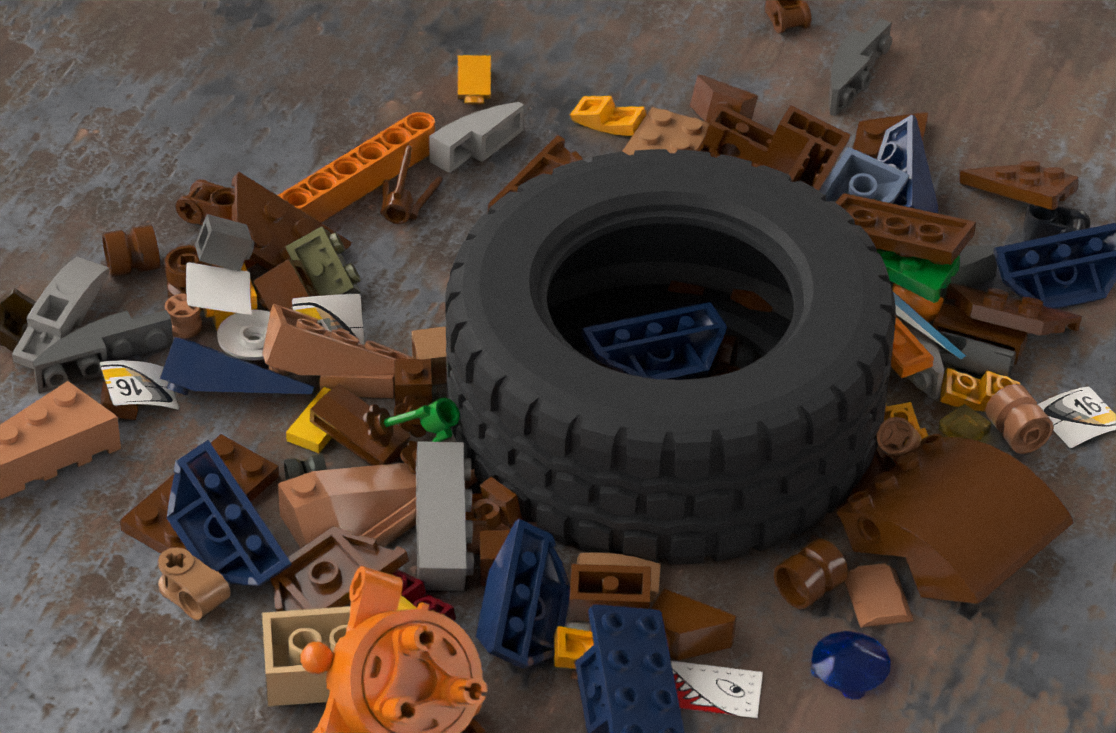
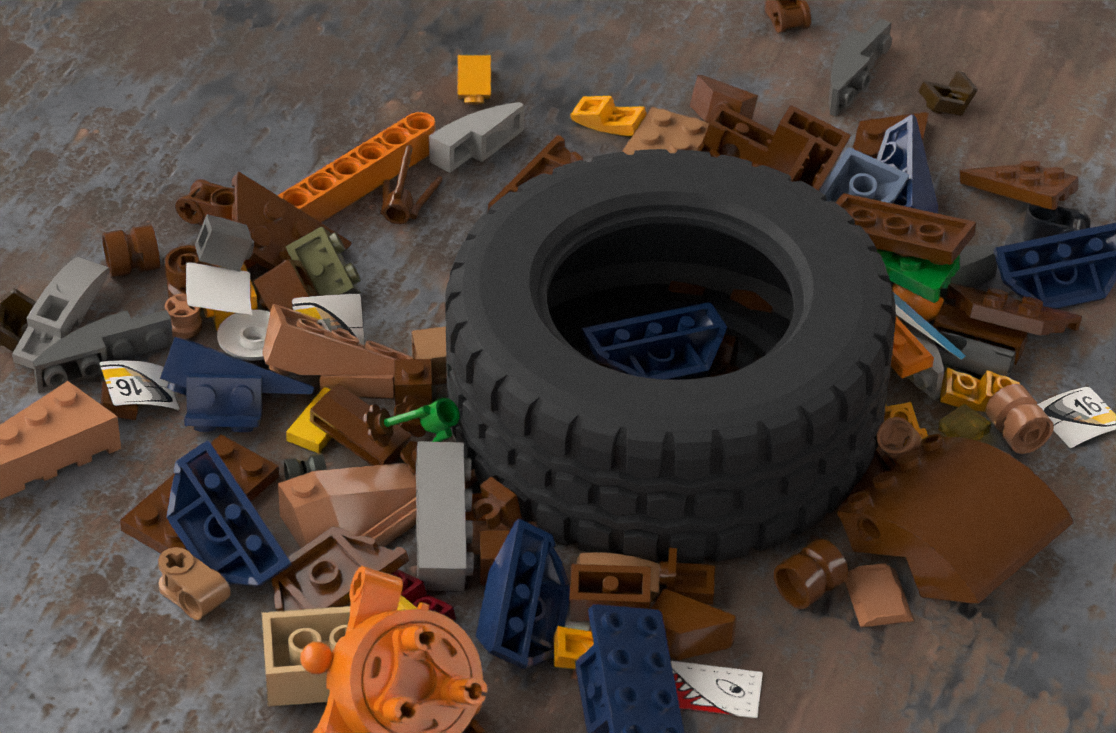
clear blue dish [810,631,891,700] -> none
none -> dark blue bracket [184,374,263,433]
none -> reddish brown bracket [659,548,715,605]
none -> dark brown bracket [918,71,978,116]

